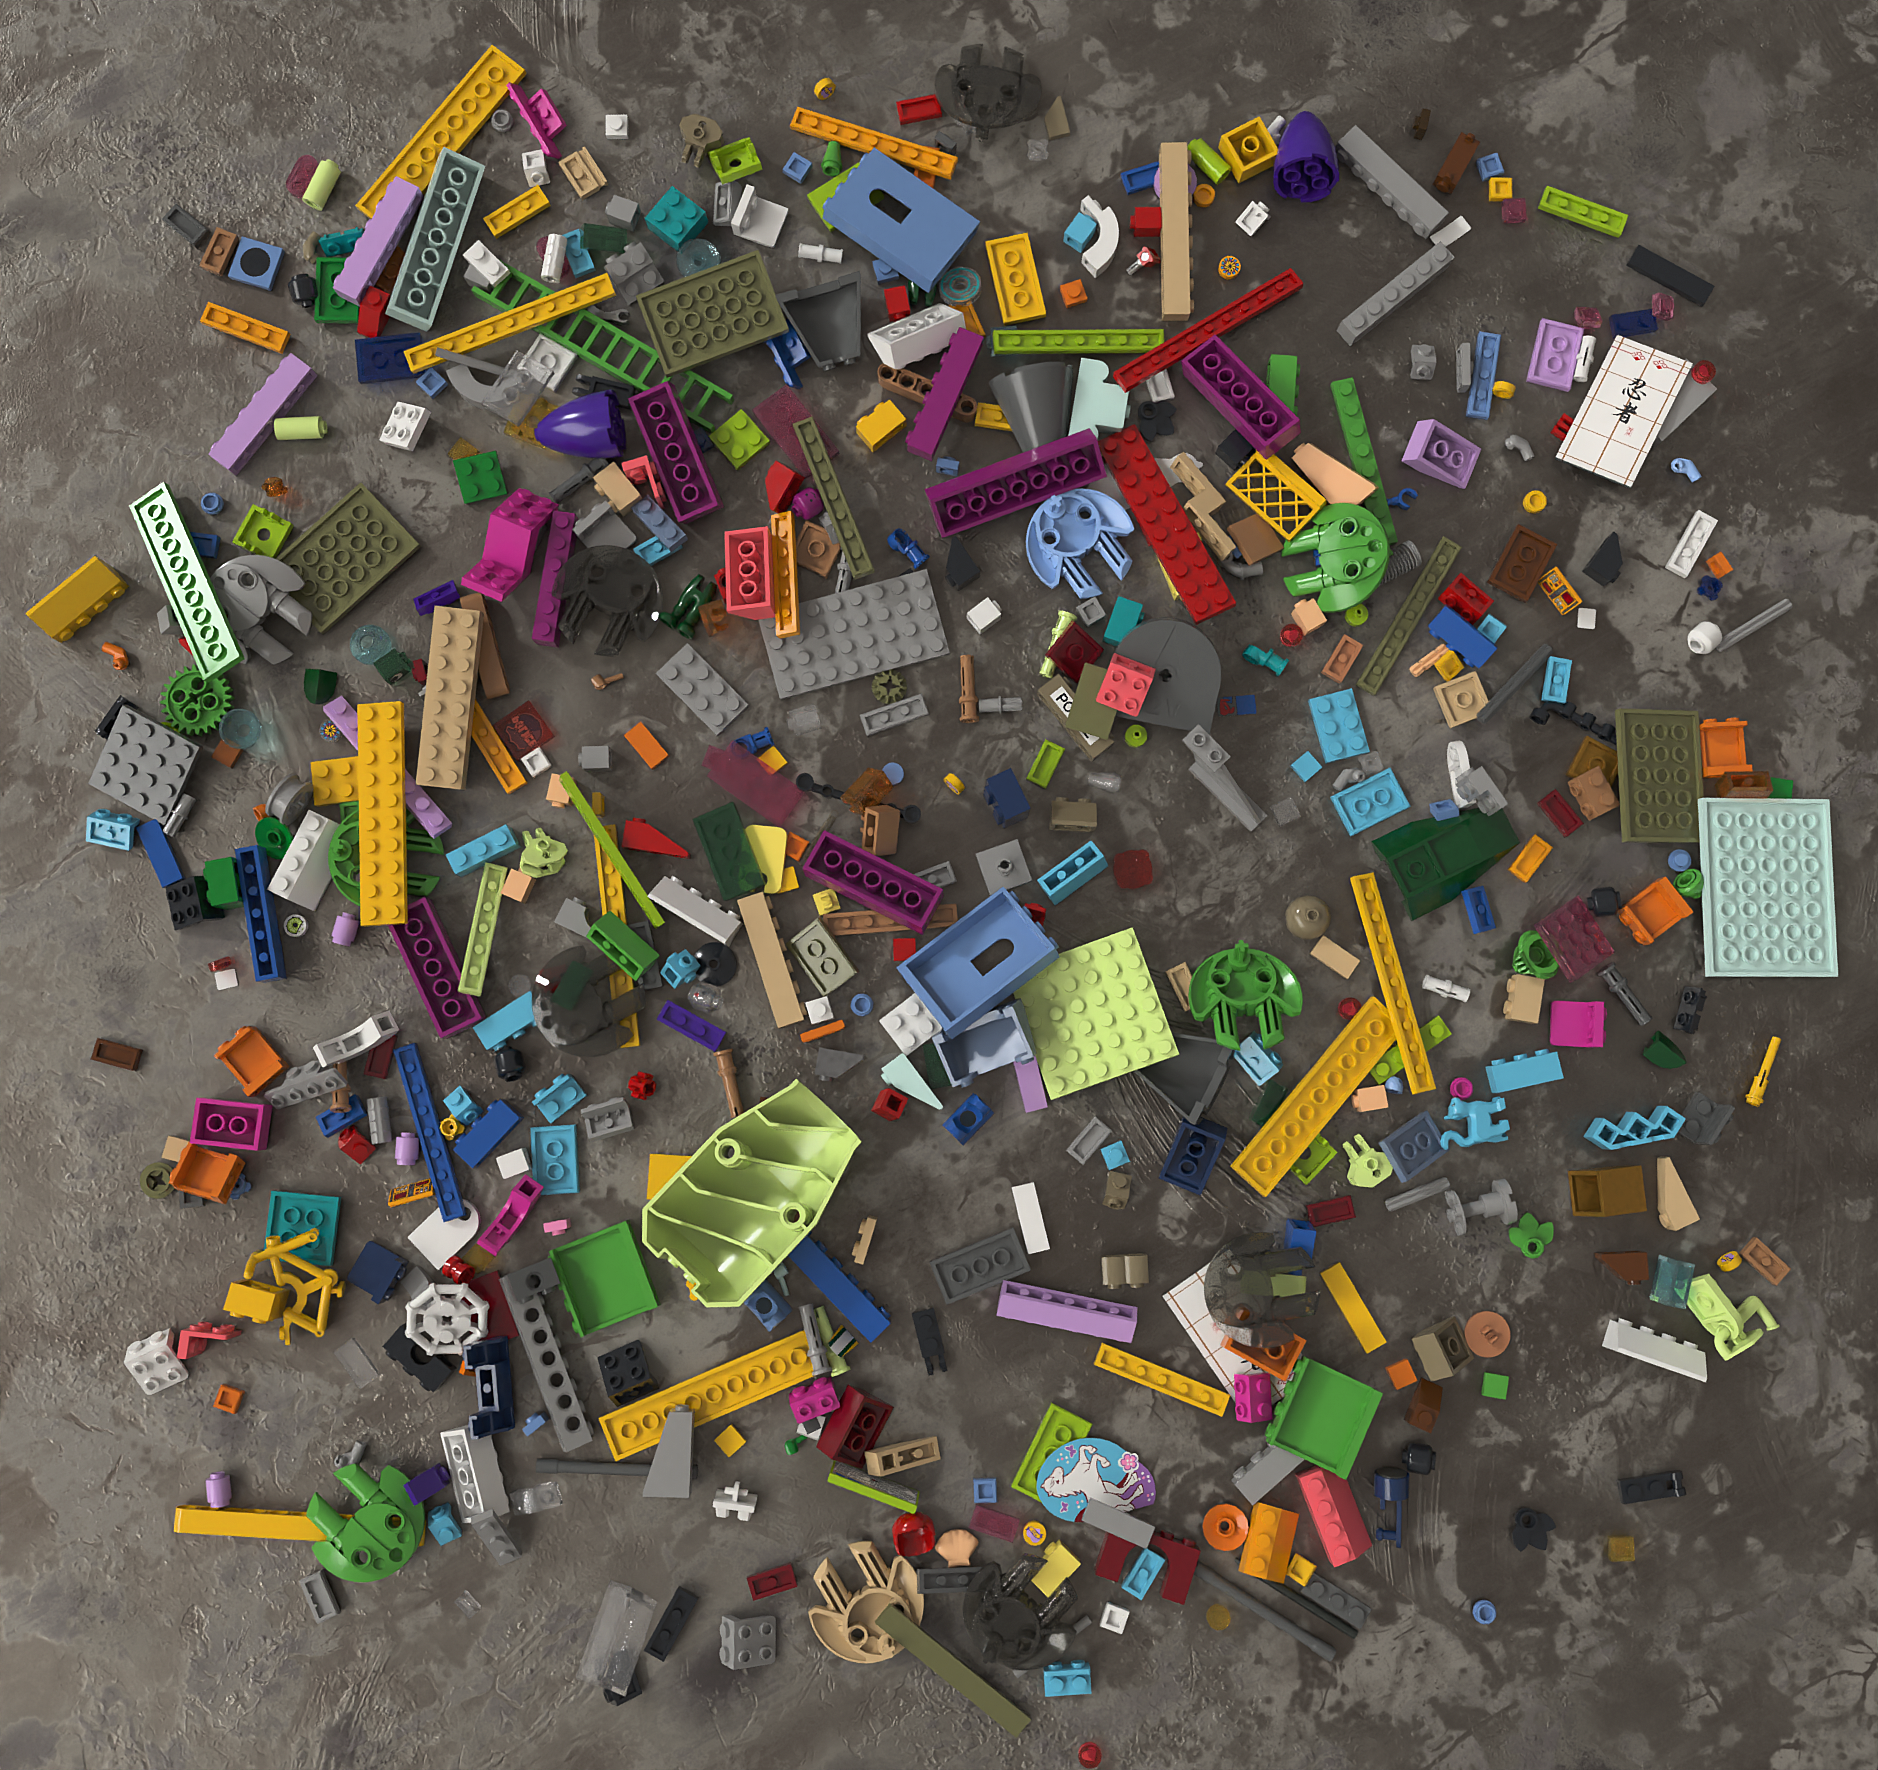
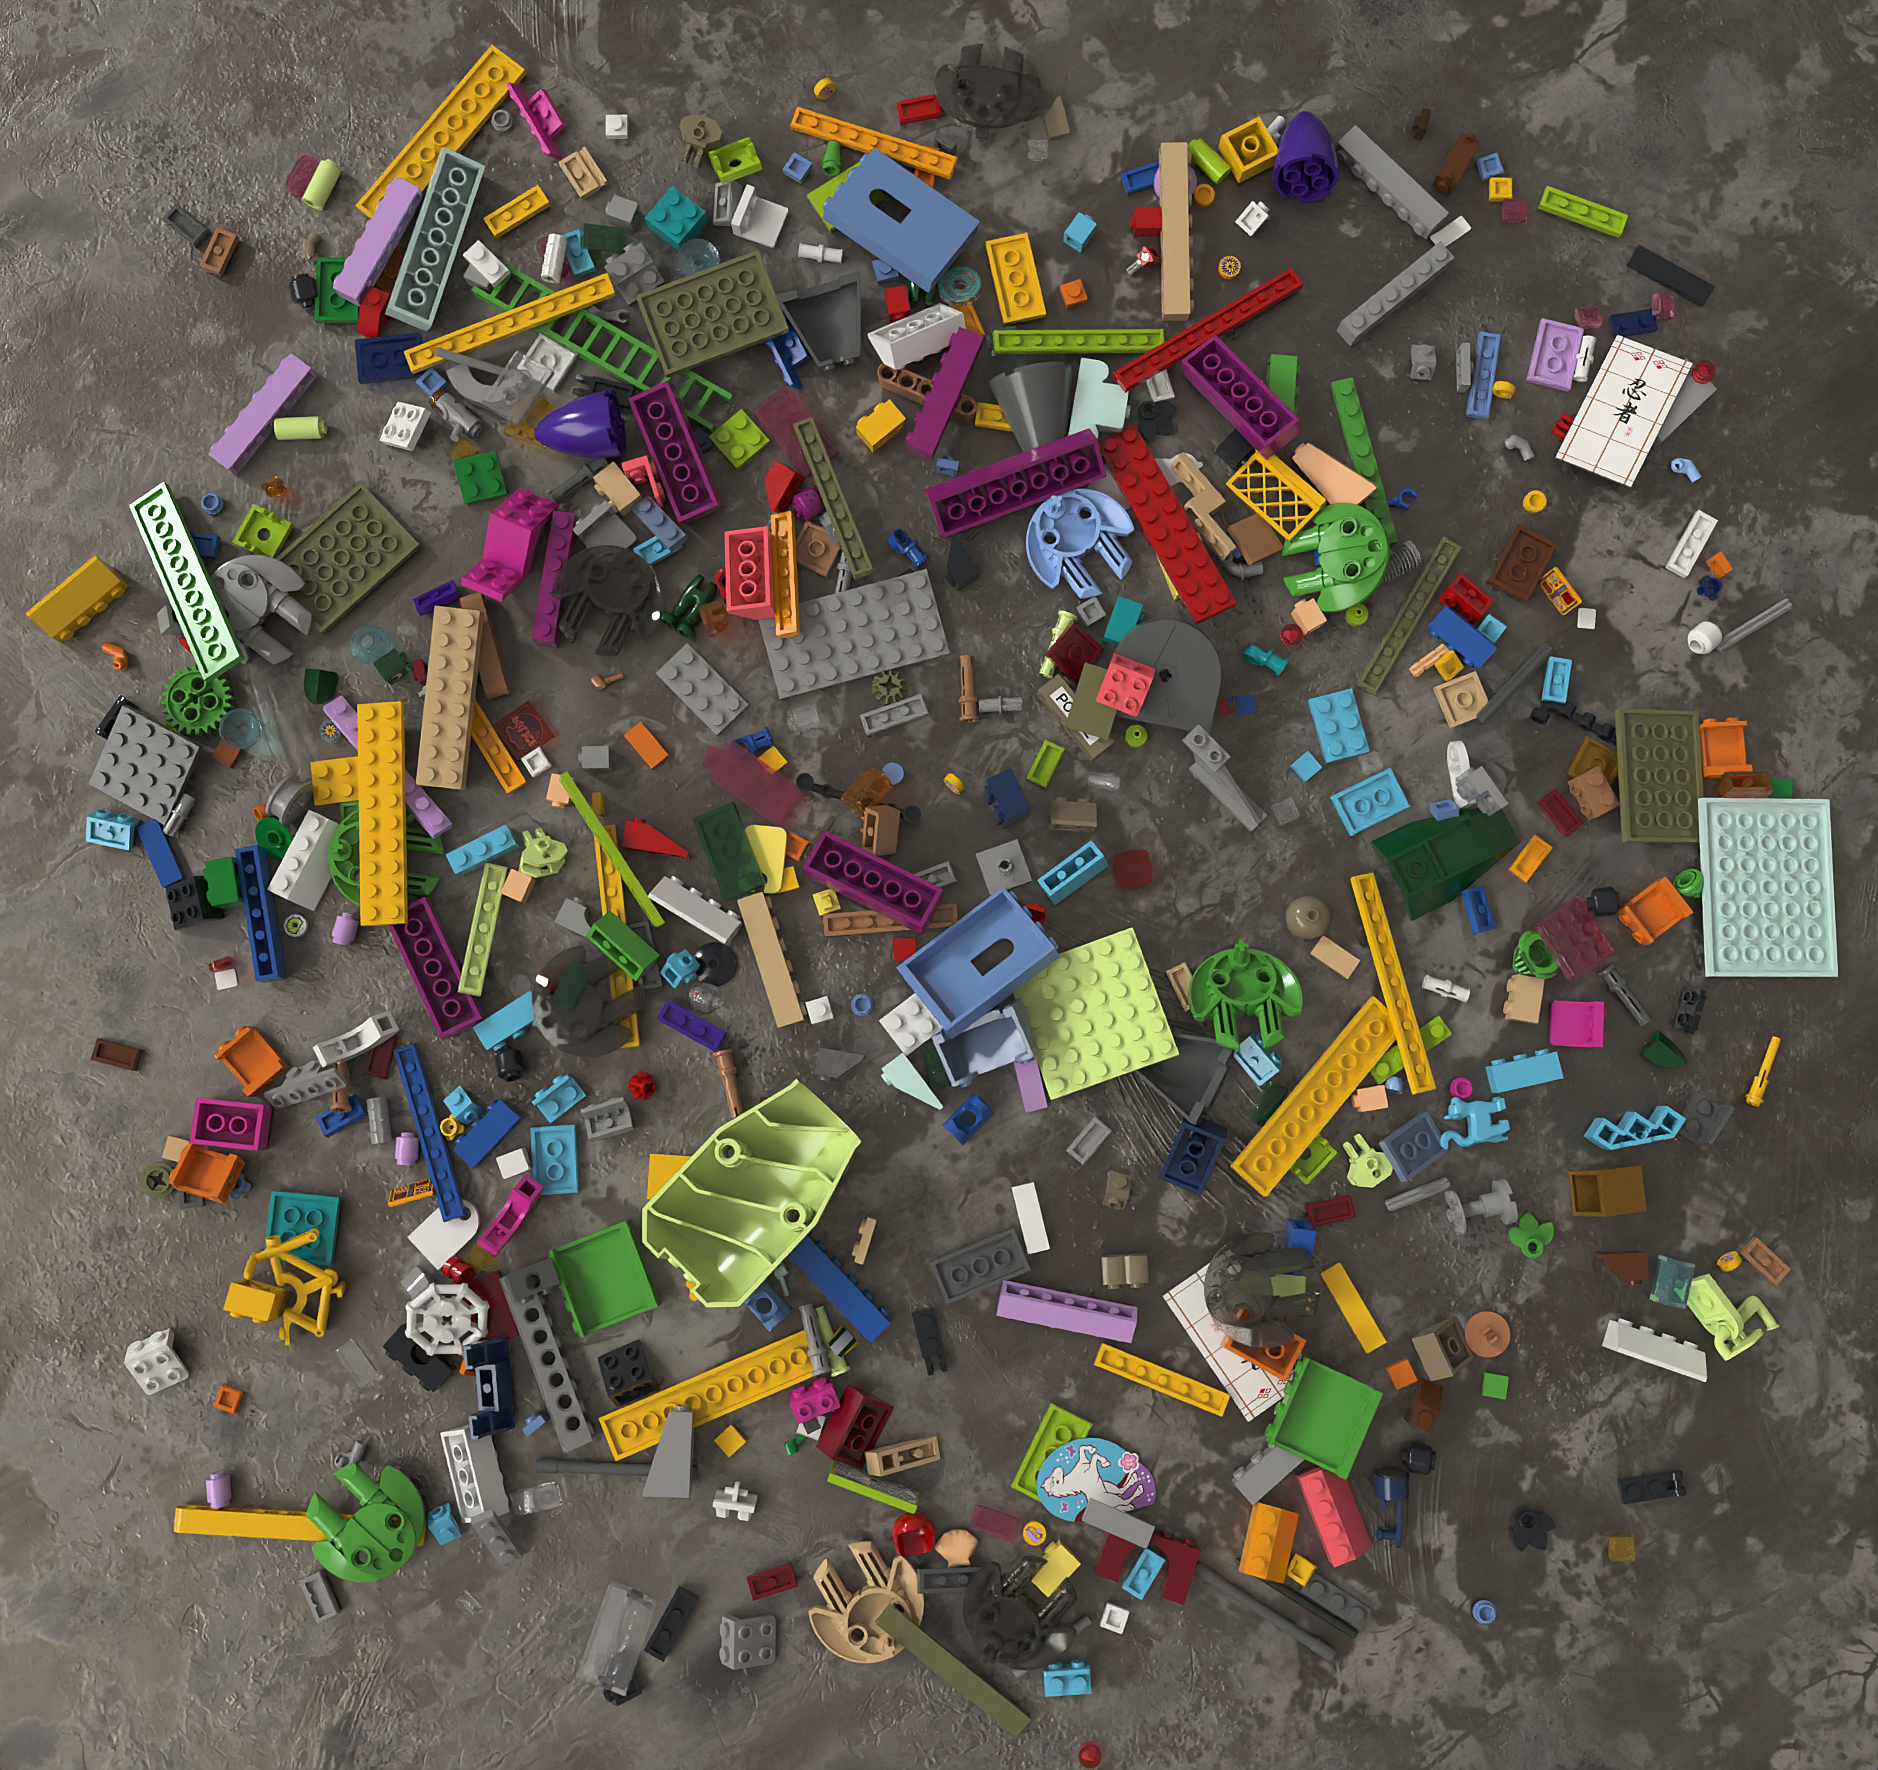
coral bracket [177,1322,242,1359] -> none
light orange plate [200,302,291,354] -> none
medium blue tile [228,236,285,291] -> none
teal hinge [319,227,364,257] -> none
red bracket [338,1125,376,1165] -> none
dark blue bracket [347,1241,409,1304] -> none
dark purple slope [403,1463,450,1506] -> none
white bracket [522,150,550,187] -> none
bright pink plate [543,1218,571,1236] -> none
tile [785,917,860,997] -> none
orange tile [800,1020,846,1043] -> none
red brick [871,1088,908,1121] -> none
white brick [967,597,1002,635] -> none
medium blue tile [973,1477,997,1503] -> none
white arch [1080,195,1119,278] -> none
medium azure plate [1100,1140,1130,1170] -> none
orange dish [1202,1503,1249,1551] -> none
clear yellow tile [1206,1604,1230,1630] -> none
dark pink bracket [1234,1372,1273,1423] -> none
nougat plate [1321,634,1363,684] -> none
light grey arm [1332,768,1366,792] -> none
clear red tile [1338,997,1362,1020] -> none
lavender slope [1402,419,1481,489] -> none
black slope [1582,531,1623,587] -> none
tan slope [1657,1156,1700,1231] -> none
medium blue plate [1668,849,1691,872] -> none
none -> light grey piece [429,390,482,442]

